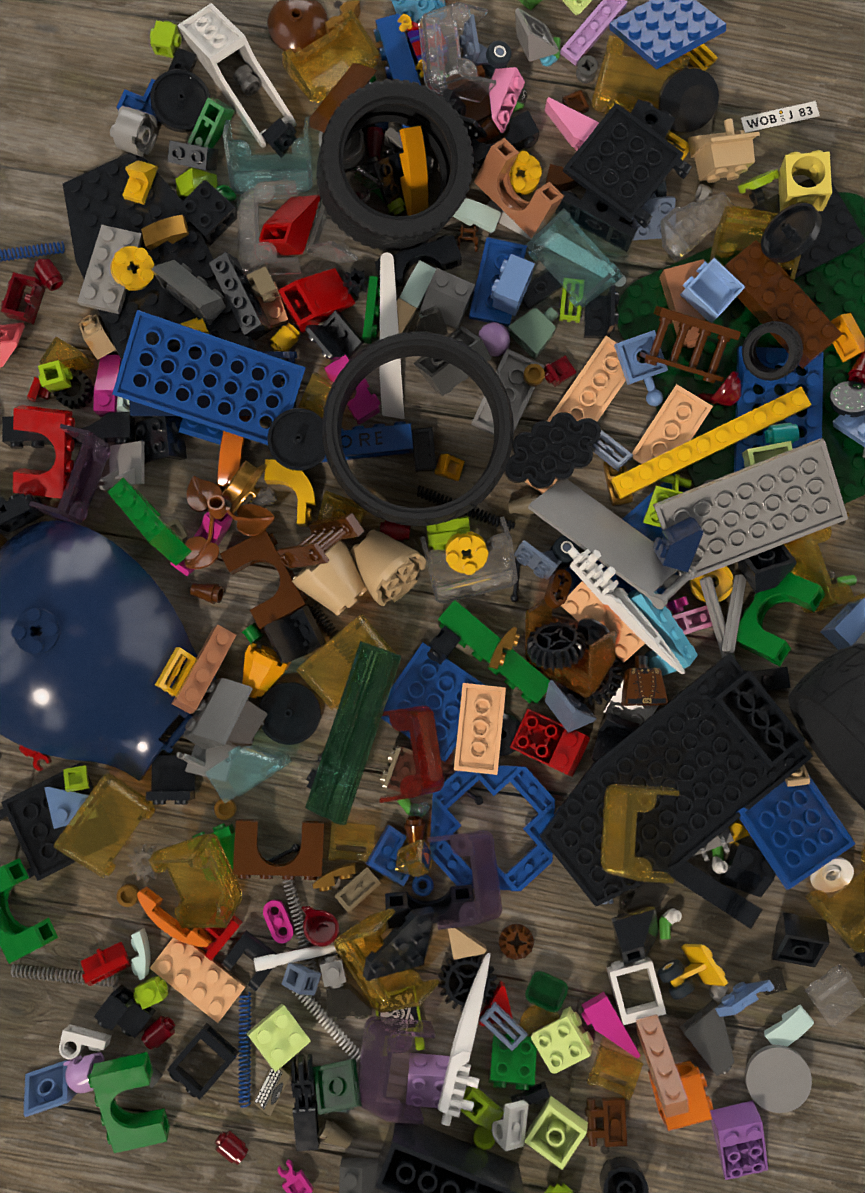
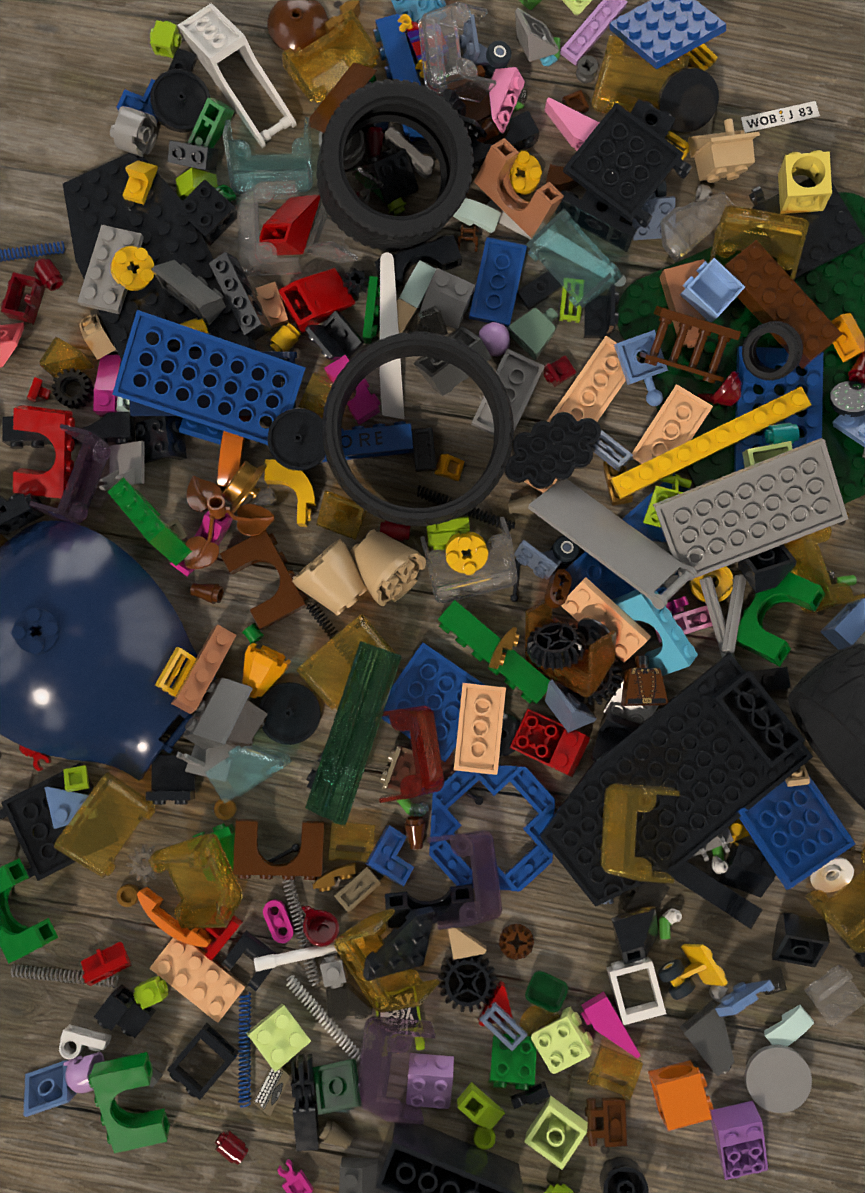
lime brick [38,360,73,393] -> none
light aqua slope [131,928,151,980] -> none
pearl gold slope [141,215,189,250] -> none
dark red brick [141,1016,175,1050] -> none
flat silver wheel [233,65,262,96] -> none
dark tan brick [247,266,279,304] -> none
black brick [261,118,297,158] -> none
black bracket [264,606,327,664] -> none
reddish brown fence [277,513,364,568] -> none
sand blue brick [281,963,321,995] -> none
clear yellow slope [395,840,432,877] -> none
light orange slope [399,126,428,216] -> none
blue plate [412,874,434,896] -> none
black brick [427,626,461,665] -> none
white piece [438,953,491,1126] -> none
medium blue brick [491,254,535,316] -> none
white plate [492,1100,528,1151] -> none
pearl gold tile [523,364,545,386] -> none
white piece [567,547,685,674] -> none
nougat brick [636,1015,689,1118] -> none
dark blue slope [653,517,704,572] -> none
lime tile [737,169,780,194] -> none
black piece [761,202,822,263] -> none

